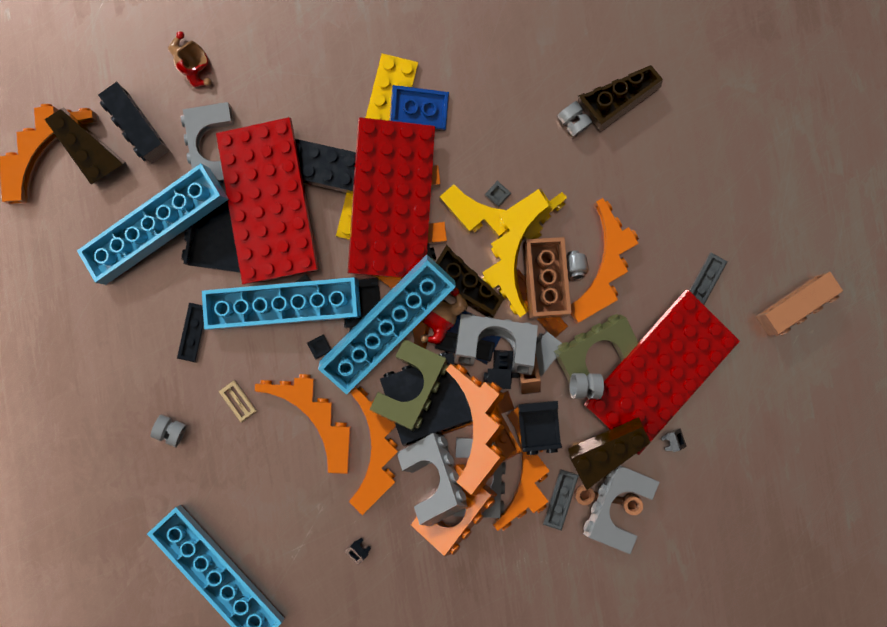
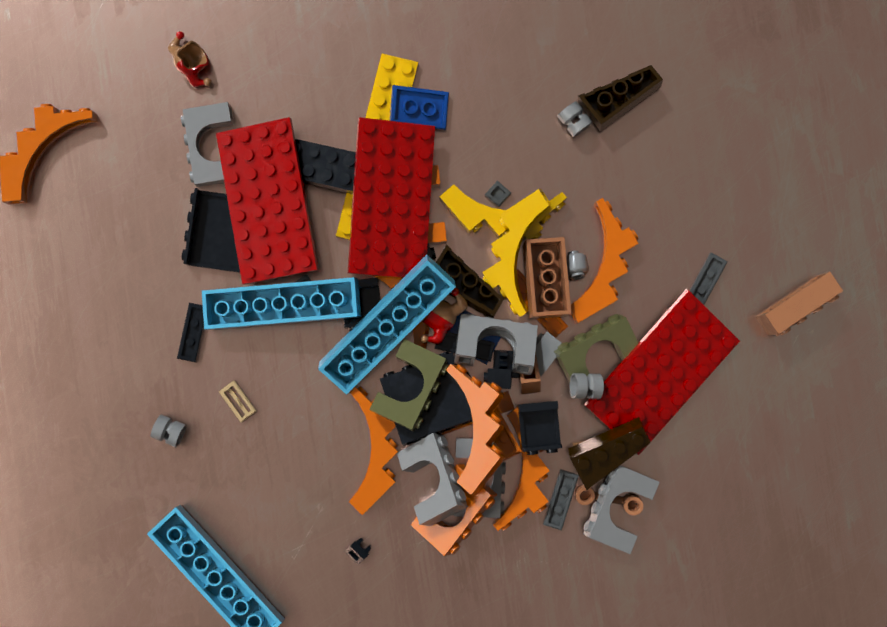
dark brown wedge [44,107,125,185] -> none
medium azure brick [77,163,229,285] -> none
black brick [98,81,170,164] -> none
orange arch [255,374,351,474] -> none
black tile [307,334,332,360] -> none
black tile [662,428,687,452] -> none

